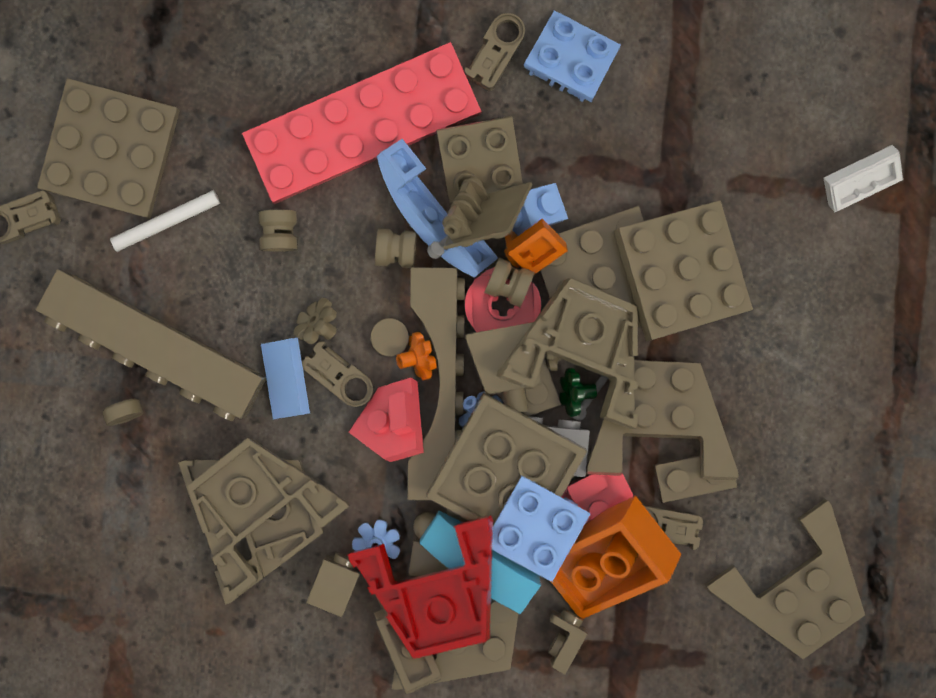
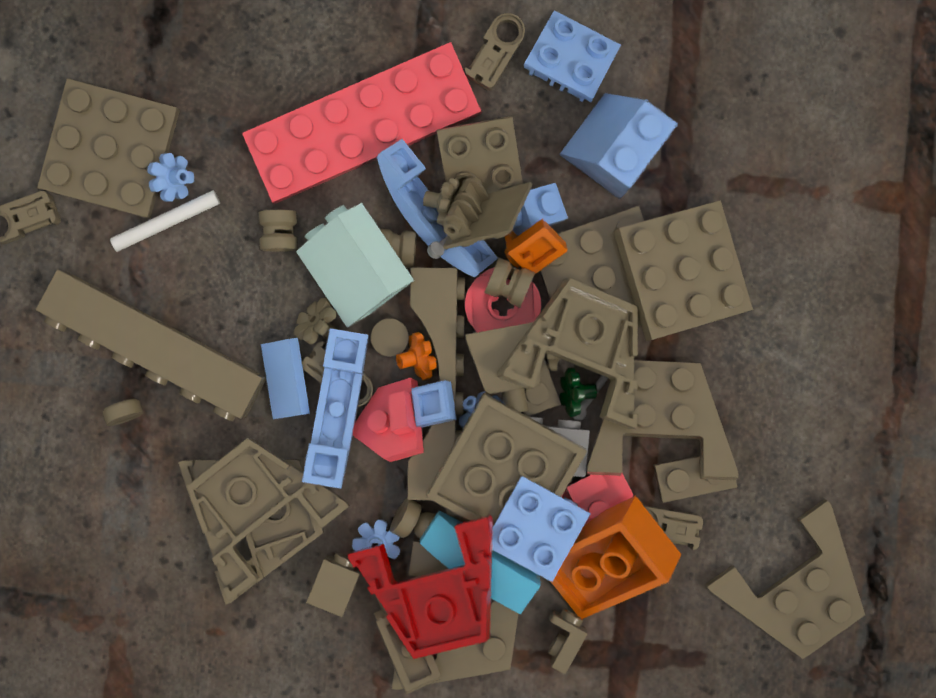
white plate [823,145,903,212] -> none
none -> light blue plant [147,153,194,202]
none -> light aqua brick [296,203,414,328]
none -> light blue slope [302,328,368,489]
none -> dark tan tile [390,498,421,538]
none -> light blue tile [411,380,456,427]
none -> dark tan plant [423,178,460,227]
none -> light blue slope [559,93,677,199]

